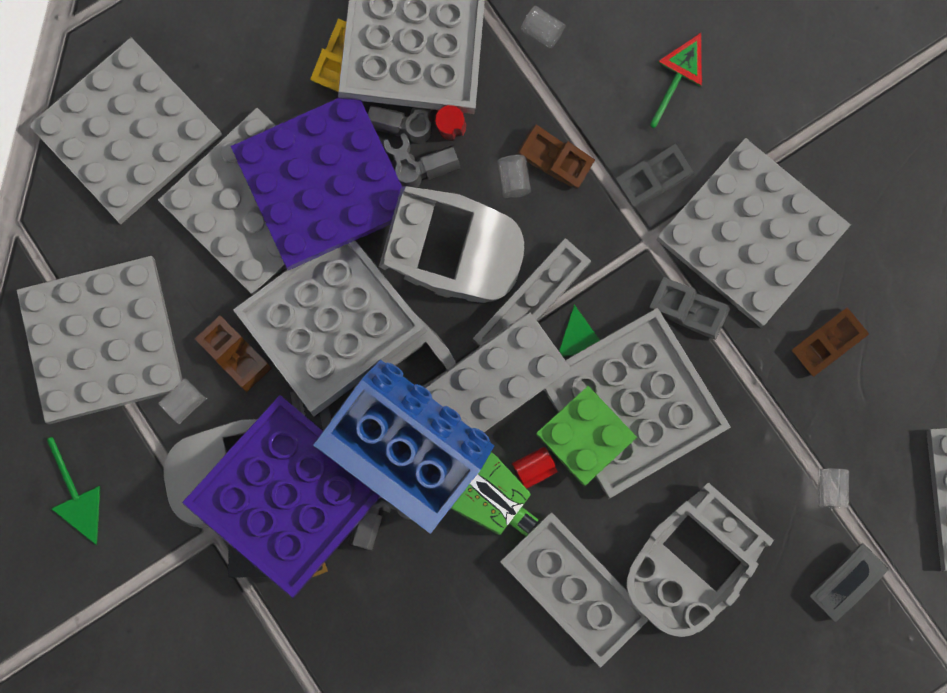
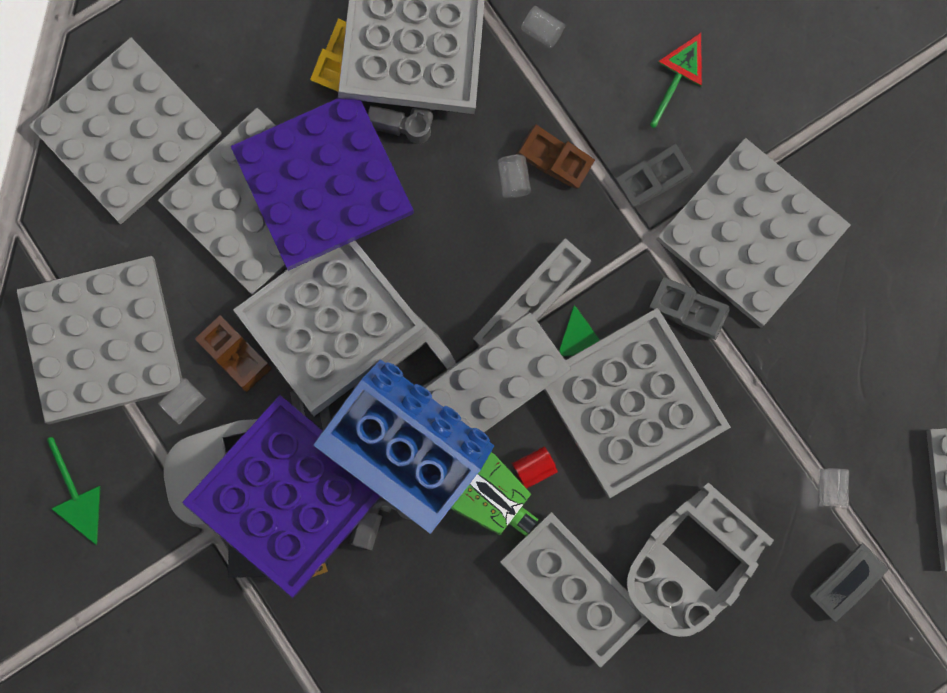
light grey slope [379,186,524,303] -> none
flat silver bar [384,133,460,188] -> none
red piece [435,105,466,141] -> none
bright green plate [536,385,637,487] -> none
reddish brown slope [792,307,869,377] -> none

